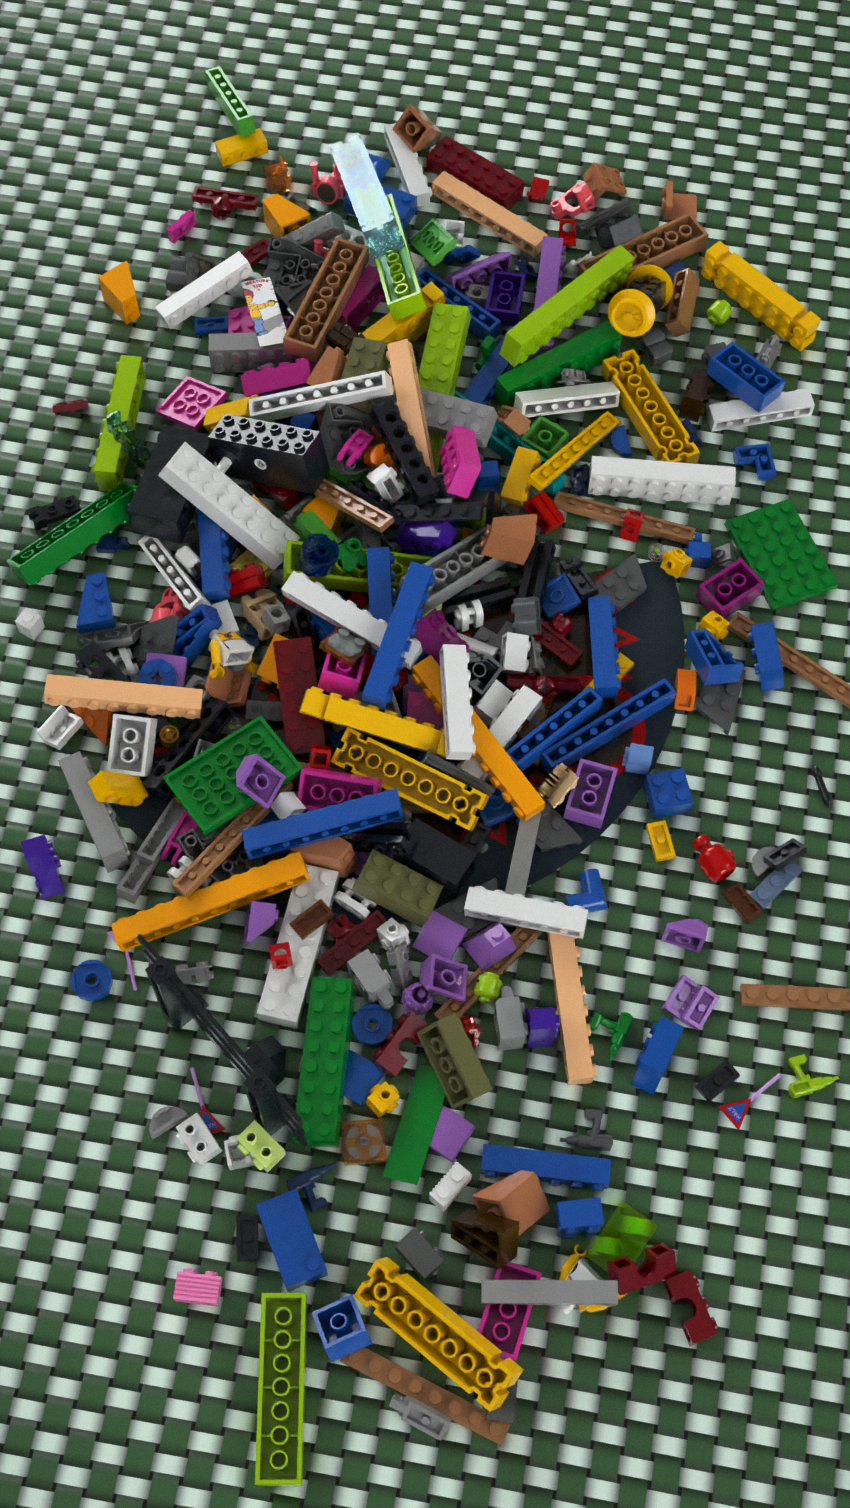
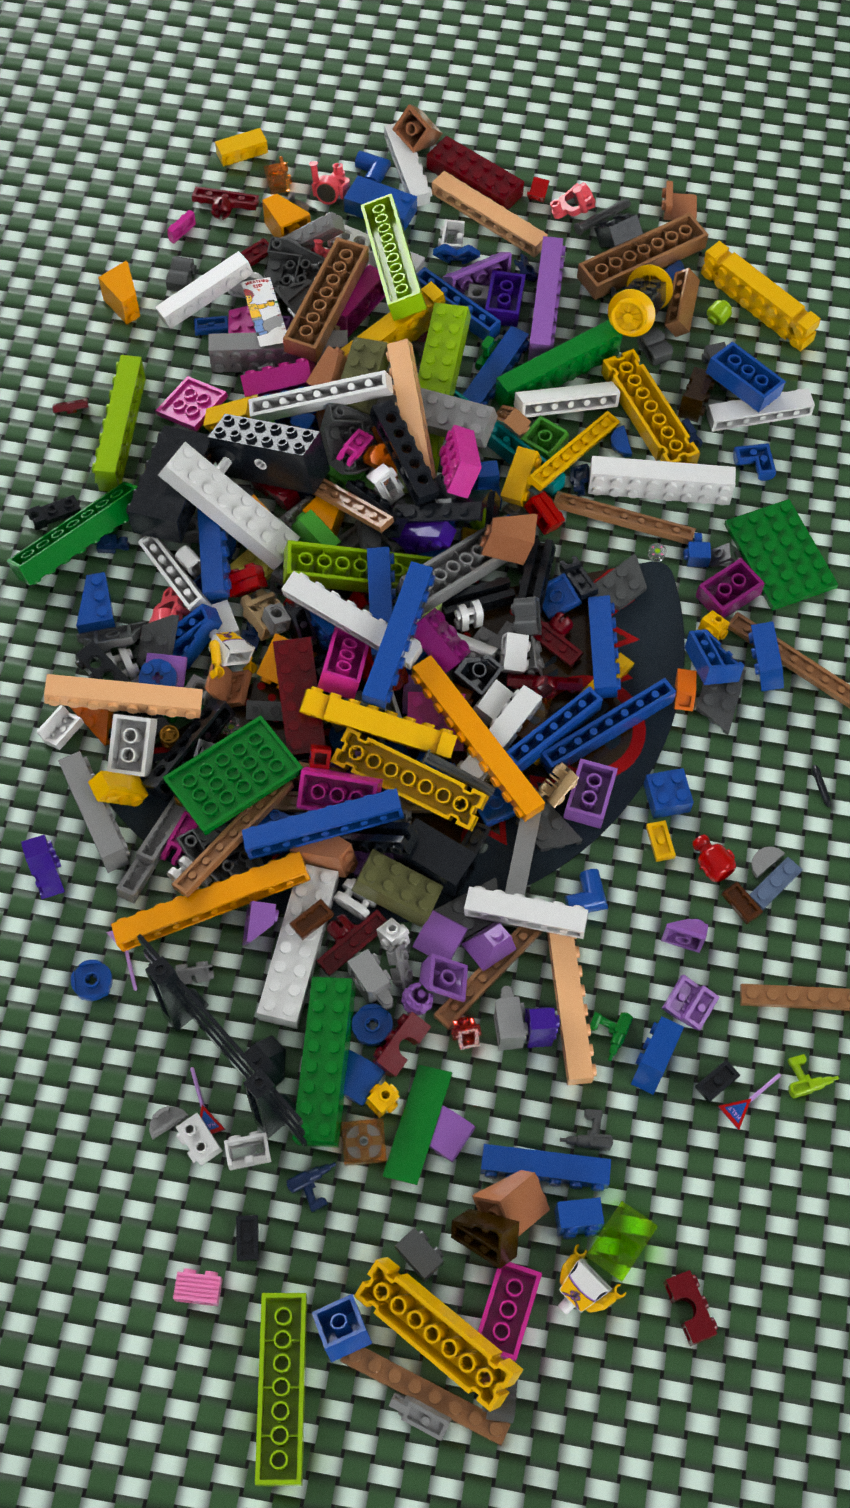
white brick [15,607,45,641] -> none
clear green sword [106,411,151,470] -> none
flat silver plate [185,251,215,285] -> none
bright green brick [205,66,256,137] -> none
medium lavender slope [236,754,286,809] -> none
yellowish green brick [236,1120,286,1173] -> none
blue brick [256,1189,328,1292] -> none
red bracket [269,942,293,969] -> none
white brick [270,792,306,820] -> none
clear blue brick [298,533,339,577] -> none
piece [319,626,372,666] -> none
dark brown brick [325,322,366,356] -> none
clear light blue brick [329,133,406,260] -> none
green plate [331,538,367,572] -> none
bright green plate [409,218,458,267] -> none
olive brick [417,1013,493,1109] -> none
white brick [429,1162,472,1212] -> none
white brick [439,644,476,760] -> none
lime head [474,972,503,1004] -> none
light grey slope [481,1280,618,1306] -> none
lime brick [499,245,635,367] -> none
light grey hinge [557,368,591,387] -> none
red bracket [559,219,576,247] -> none
white plate [563,251,592,274] -> none
nougat bracket [582,162,627,202] -> none
dark red arch [607,1243,677,1295] -> none
red bracket [619,508,646,542] -> none
medium blue brick [622,743,654,775] -> none
yellow brick [660,548,693,579] -> none
light grey hinge [756,334,783,369] -> none
black plate [763,838,807,871] -> none

